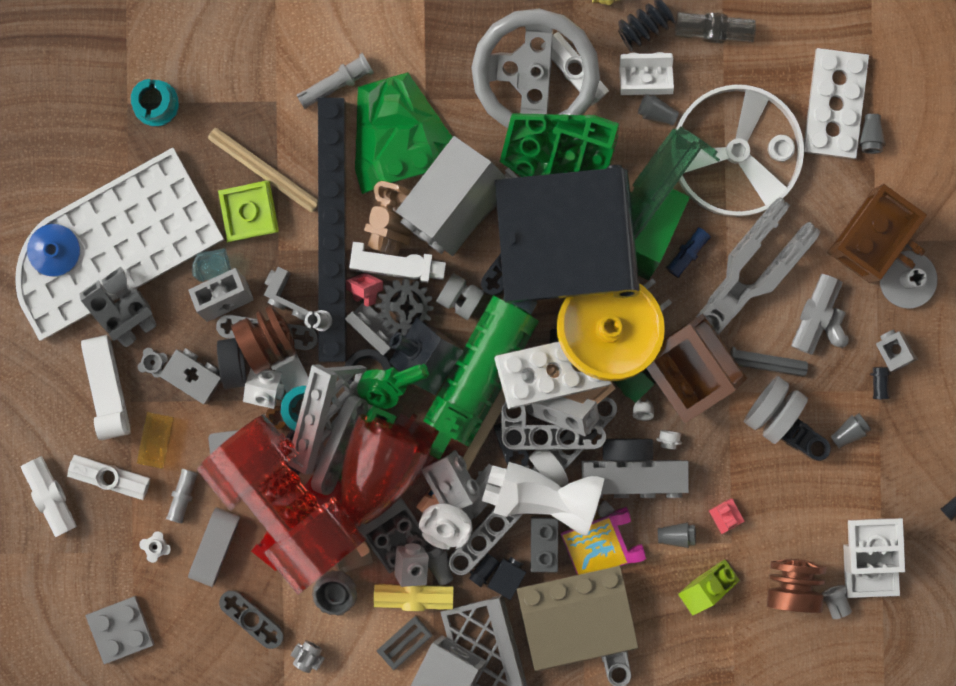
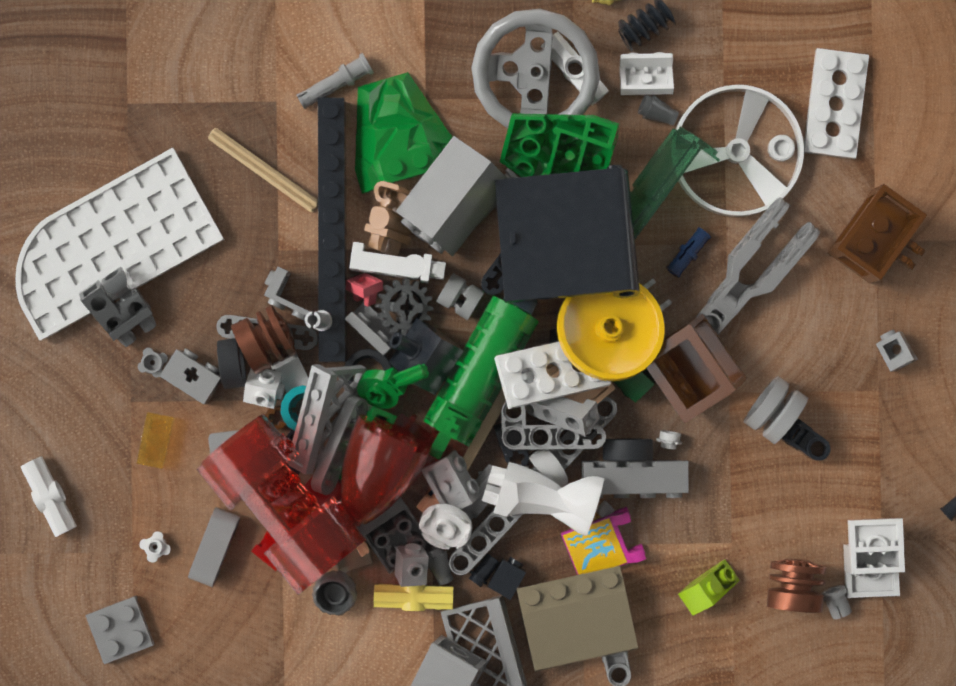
blue dish [27,224,80,277] -> none
white piece [67,455,151,500] -> none
white beam [81,334,131,441] -> none
teal piece [131,79,179,127] -> none
light grey pin [166,469,198,524] -> none
light grey brick [188,268,254,322] -> none
clear light blue plate [192,248,232,282] -> none
lime tile [218,180,279,242] -> none
dark grey beam [219,590,284,649] -> none
light grey gear [290,640,325,673] -> none
dark grey tile [376,615,433,671] -> none
dark grey brick [530,517,558,572] -> none
white hinge [633,399,654,421] -> none
green wedge [634,183,690,280] -> none
dark grey cone [658,522,696,548] -> none
clear smoke piece [675,12,756,43] -> none
coral tile [708,498,745,534] -> none
dark grey axle [730,346,808,377] -> none
light grey piece [791,274,843,355] -> none
light grey arm [825,308,849,348] -> none
dark grey cone [831,413,871,449] -> none
dark grey cone [859,114,886,154] -> none
black pin [870,367,891,399] -> none
light grey piece [880,251,937,308] -> none

